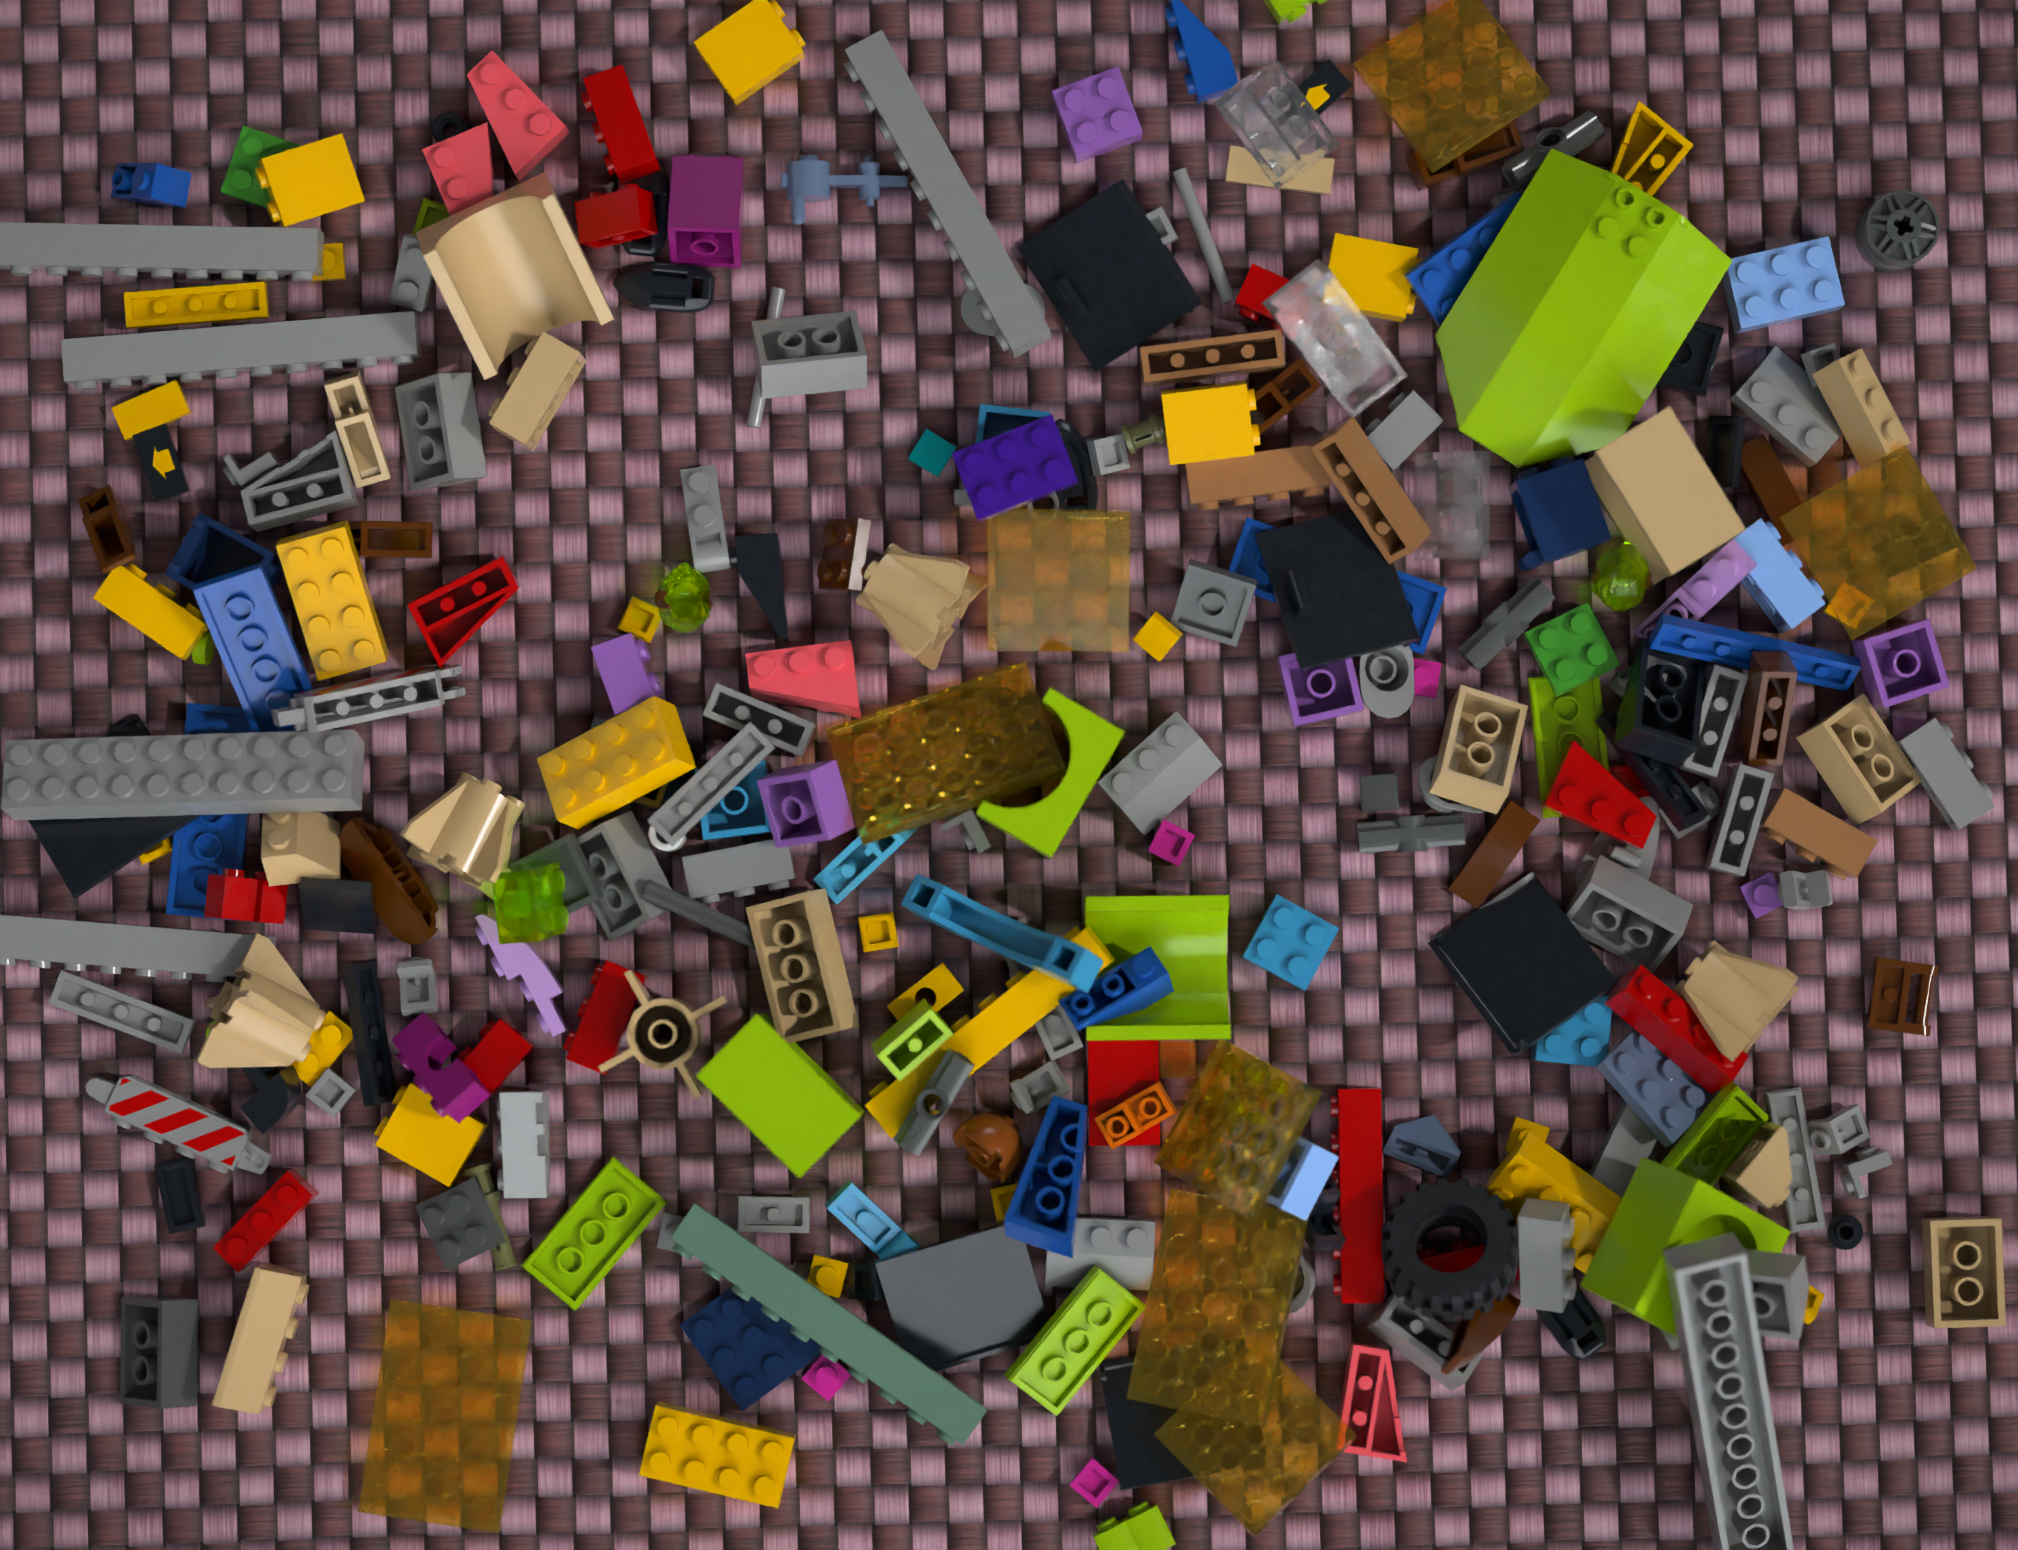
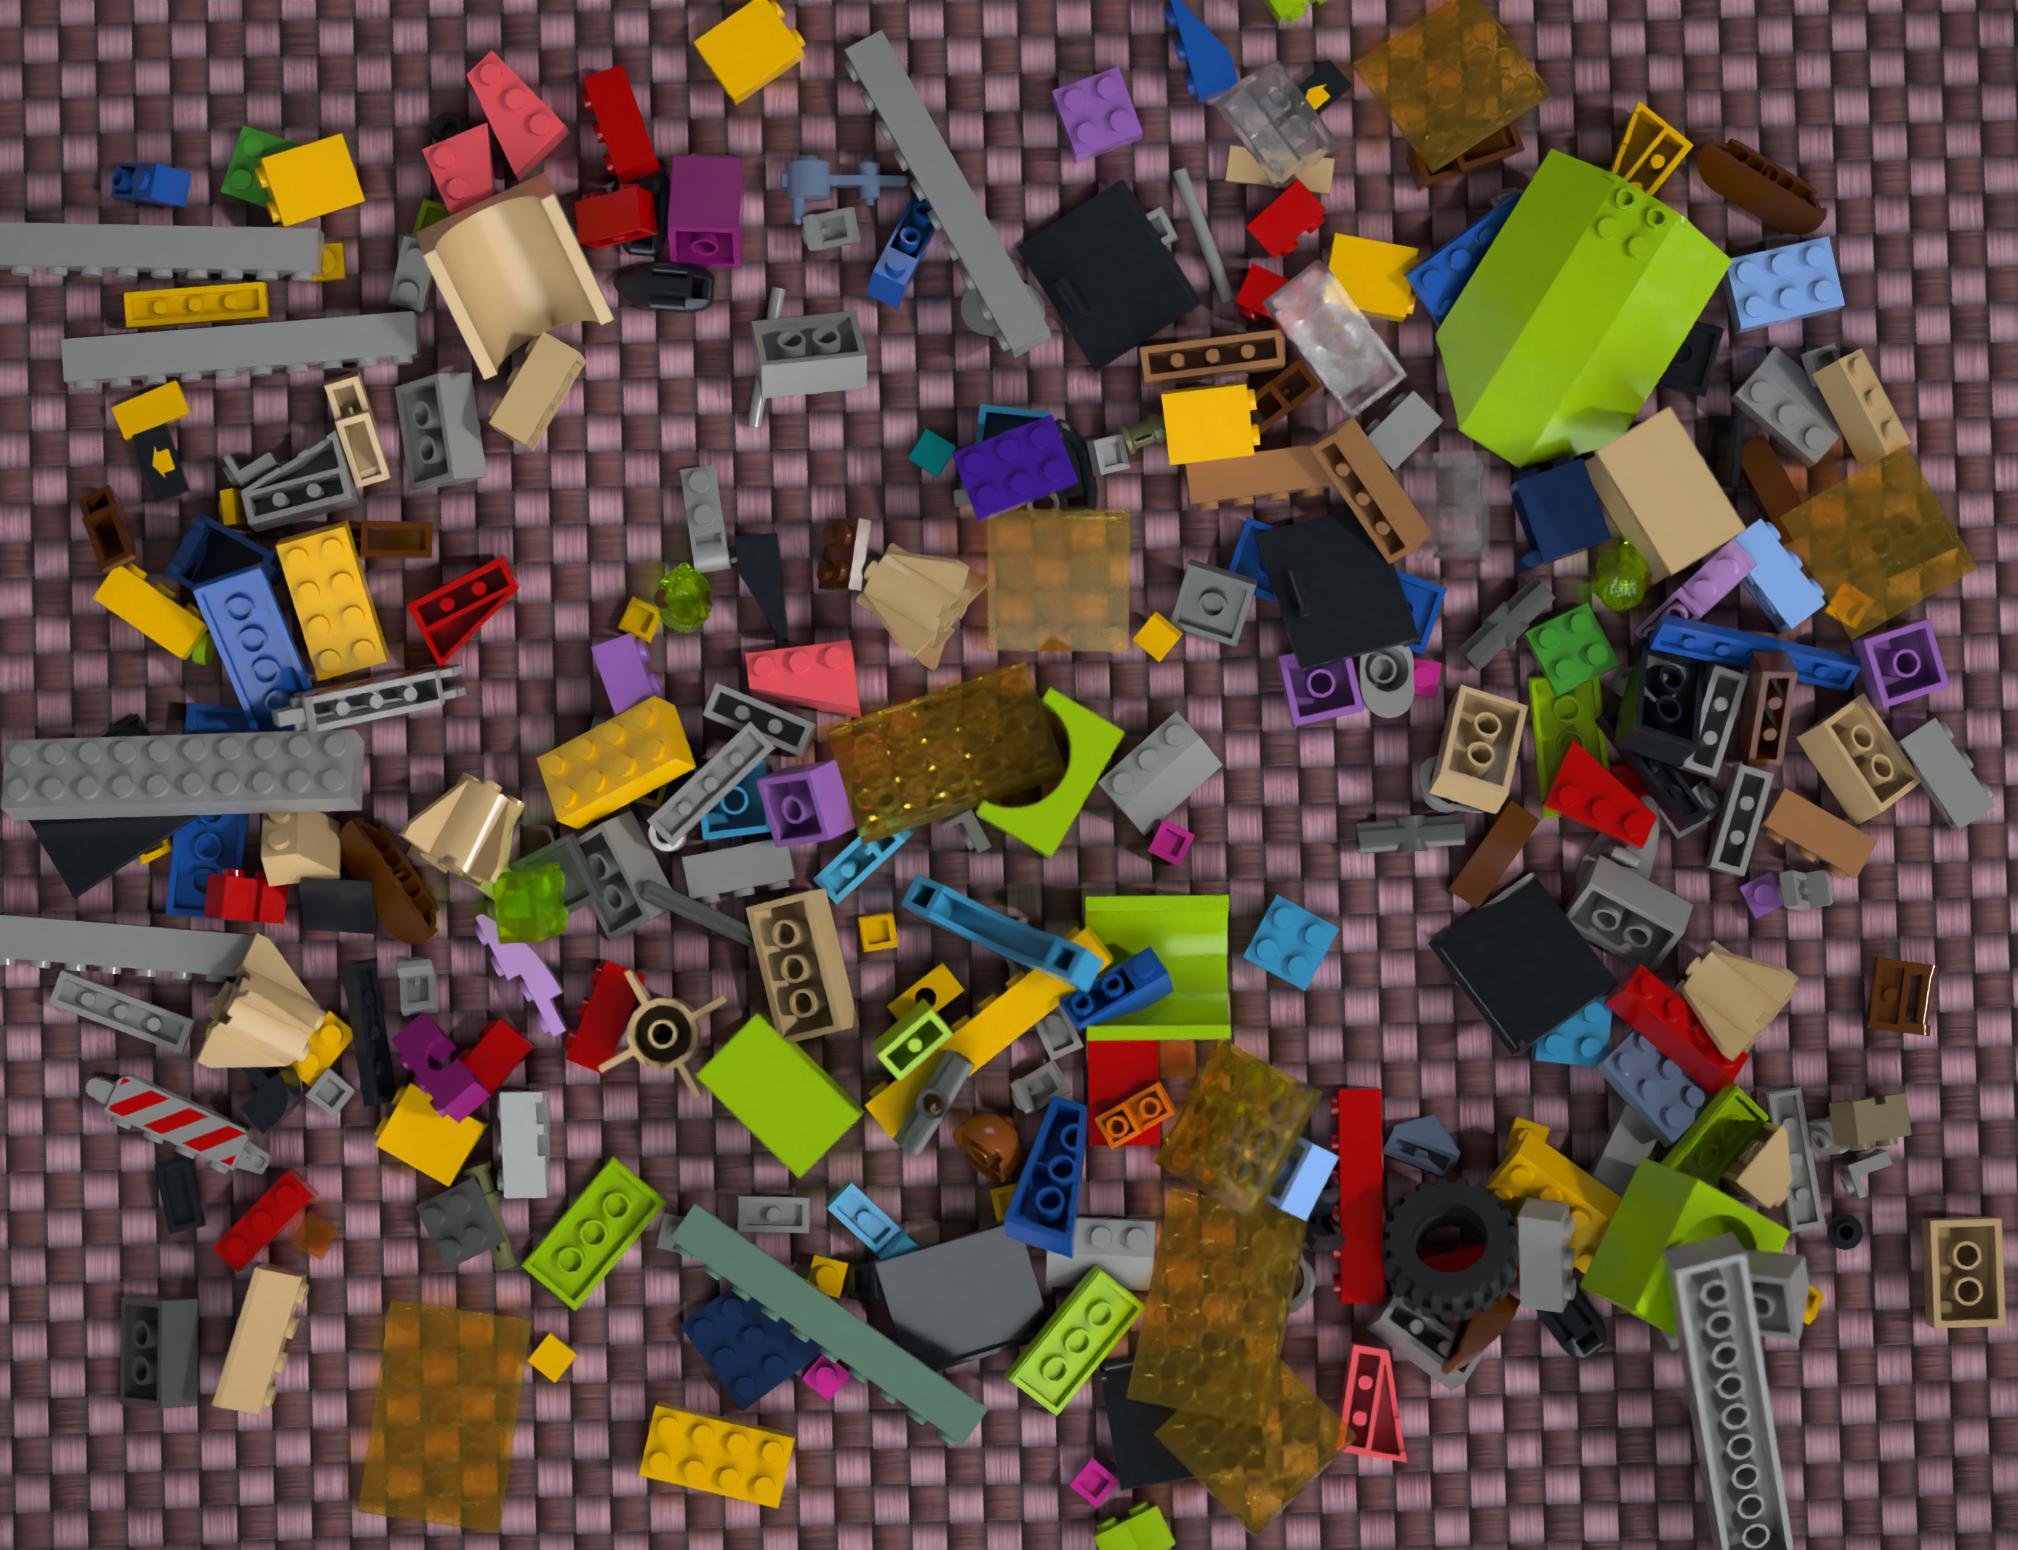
dark grey slope [1360,774,1399,811] -> none
dark grey piece [1501,110,1605,191] -> none
dark grey wheel [1855,190,1940,272] -> none
none -> yellow plate [219,488,249,527]
none -> clear orange plate [291,1211,341,1260]
none -> yellow tile [527,1332,578,1383]
none -> light grey bracket [801,207,861,251]
none -> blue slope [866,194,936,309]
none -> red brick [1244,178,1327,258]
none -> reddish brown brick [1697,138,1827,235]
none -> dark tan brick [1829,1093,1912,1151]

